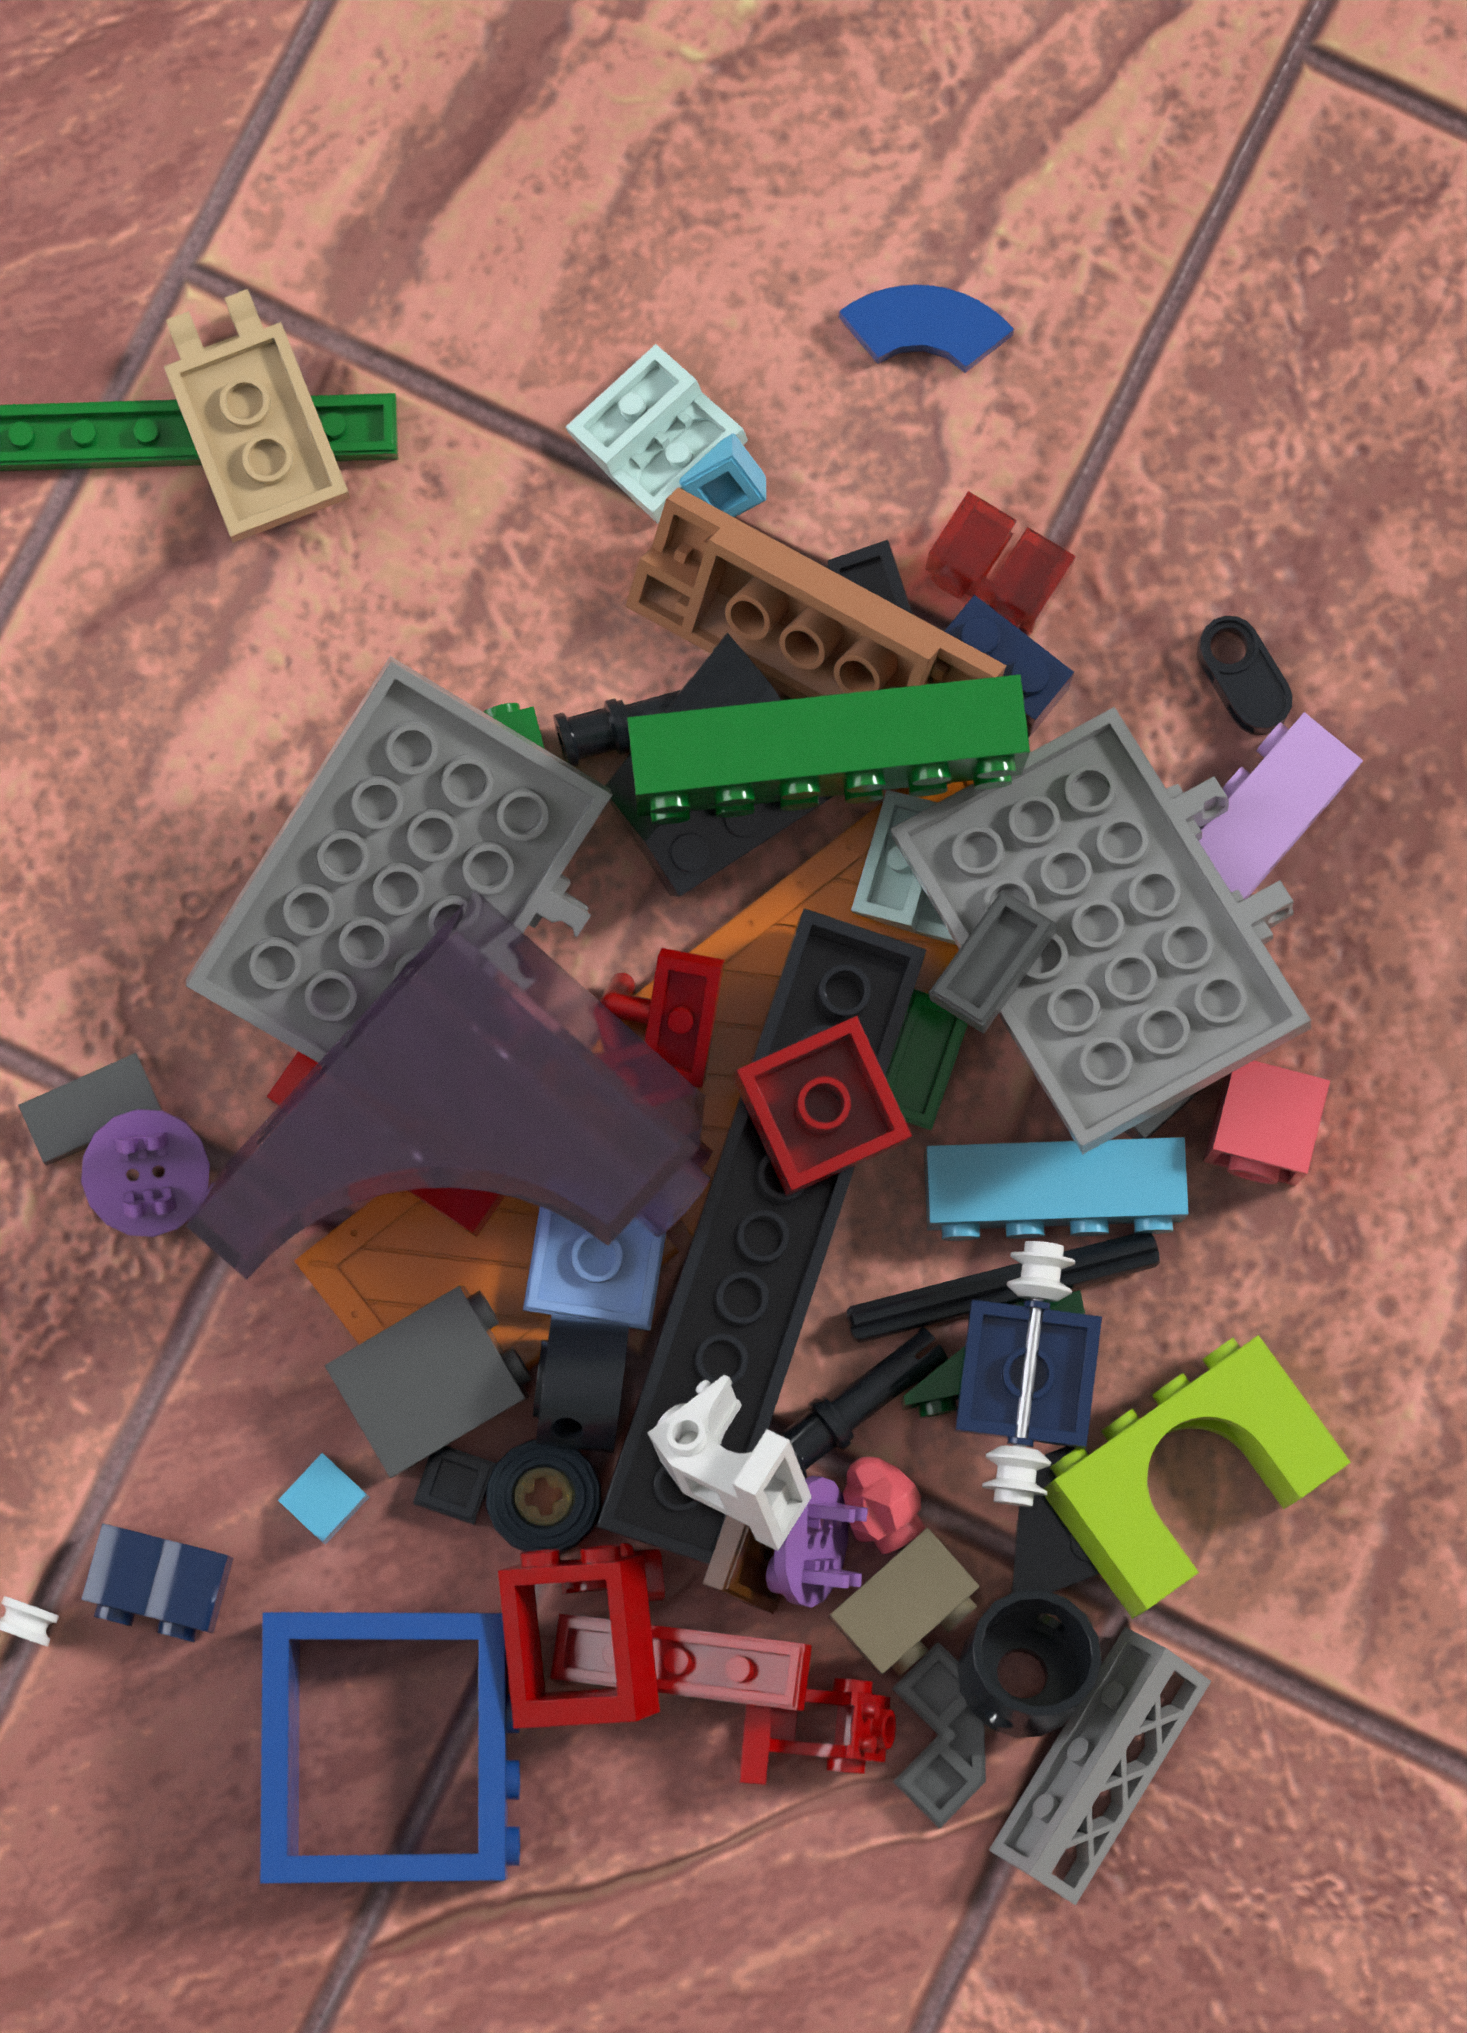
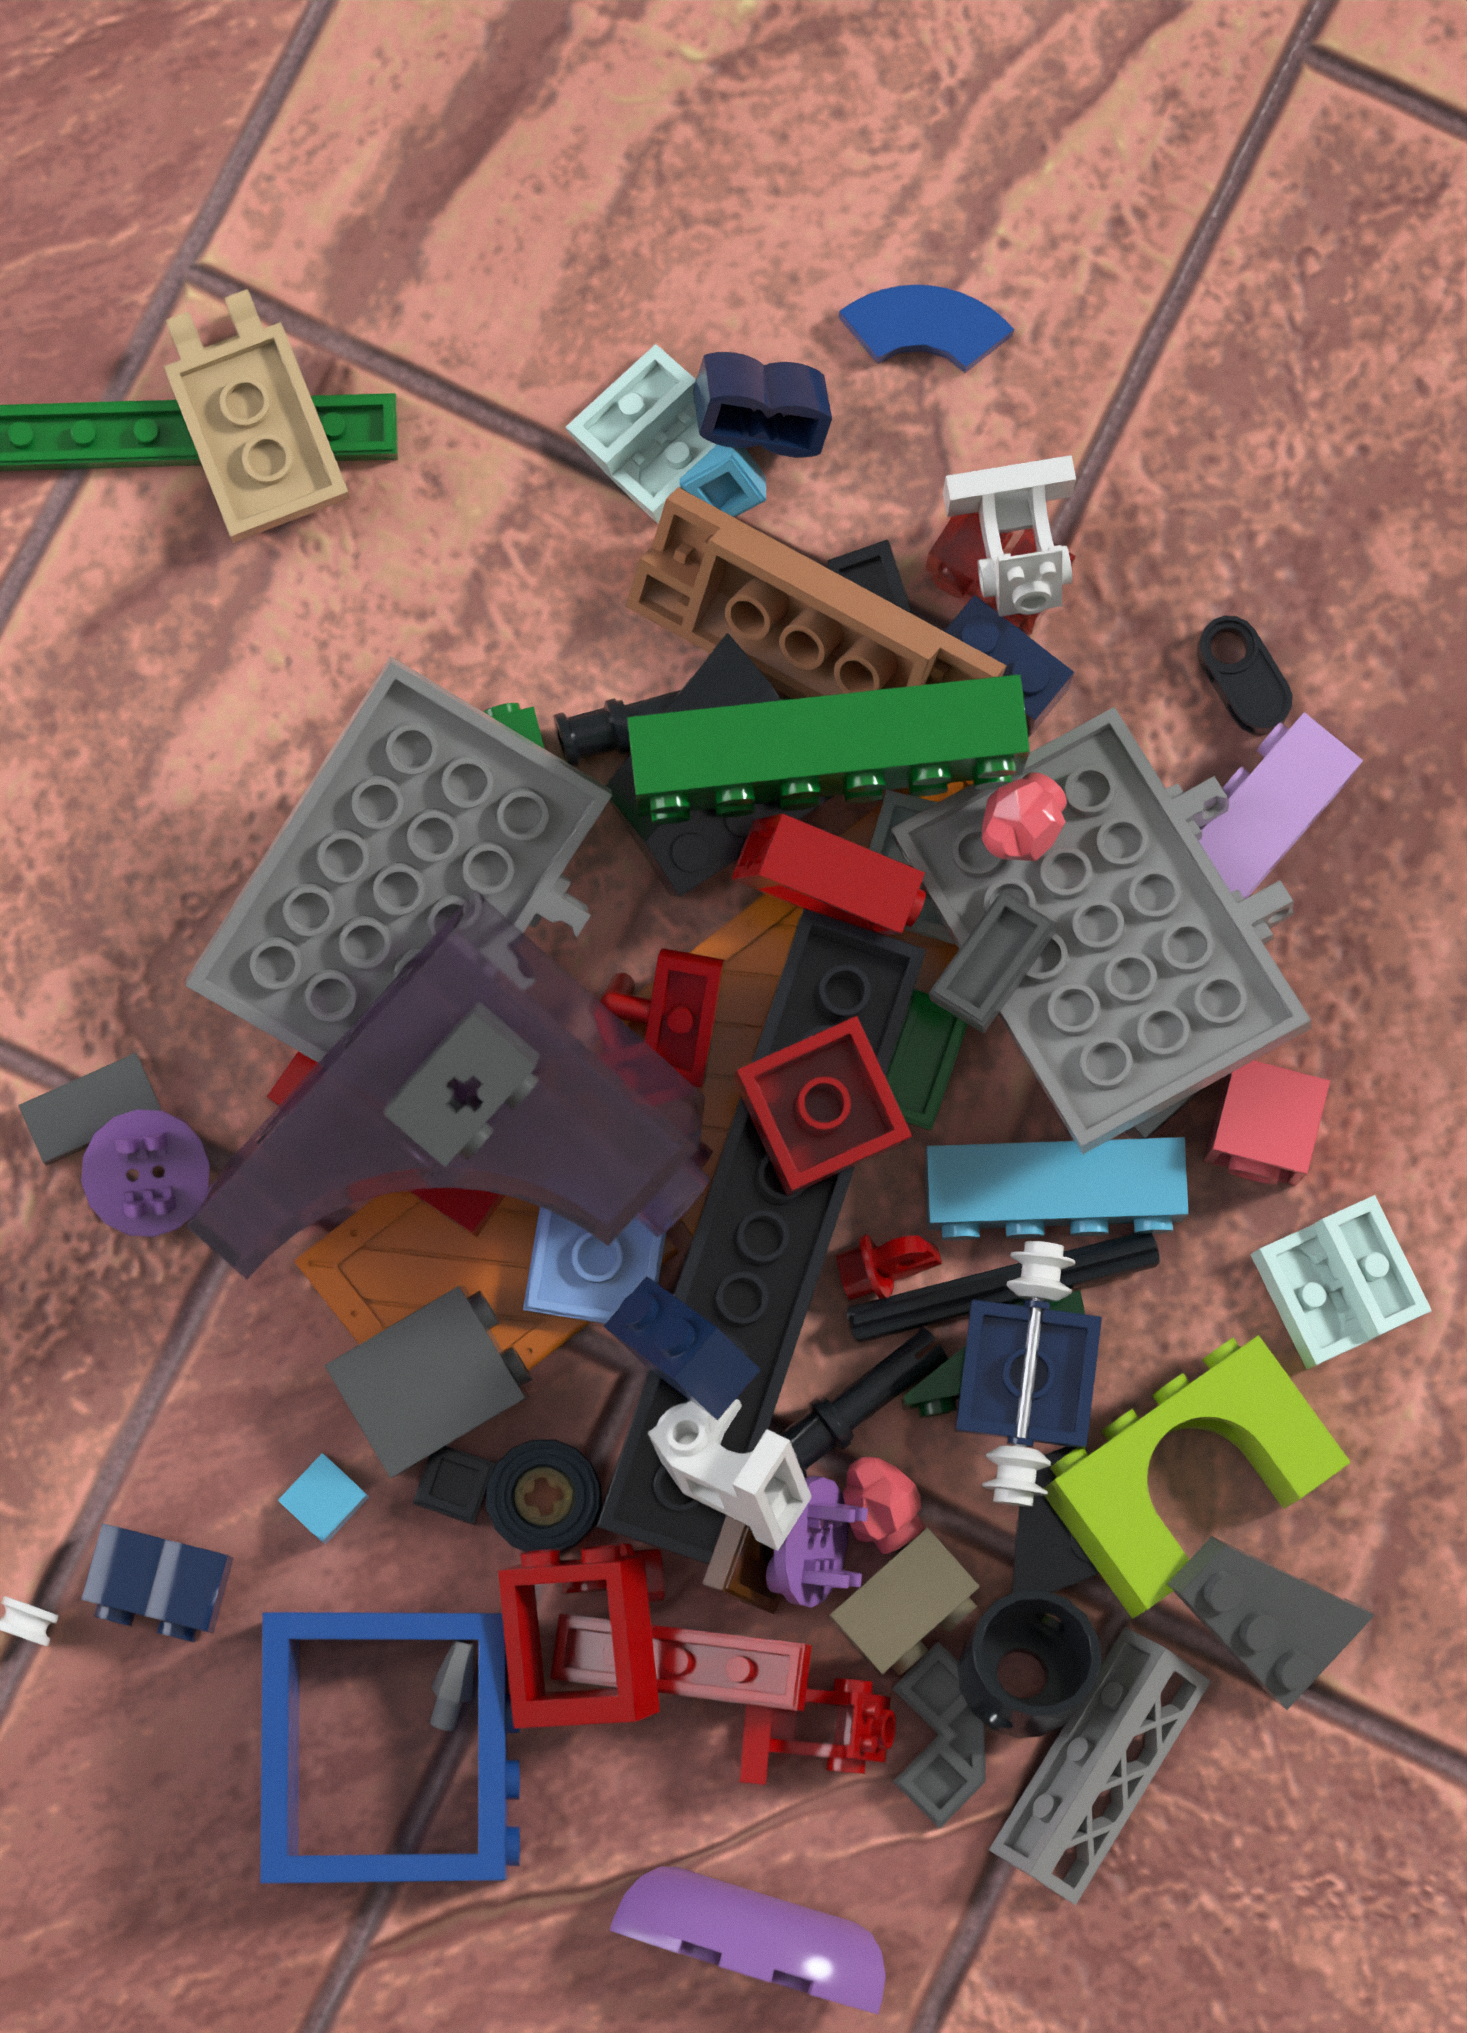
black piece [532,1314,629,1453] -> none
none -> dark grey brick [383,1000,540,1167]
none -> light grey bar [430,1640,473,1731]
none -> dark blue brick [604,1276,761,1421]
none -> medium lavender brick [610,1867,886,2014]
none -> dark blue brick [693,352,832,458]
none -> red window [731,814,926,935]
none -> red piece [836,1234,942,1301]
none -> white tile [943,455,1076,617]
none -> coral rock [981,772,1067,861]
none -> dark grey wing [1167,1536,1375,1710]
none -> light aqua slope [1250,1195,1432,1370]

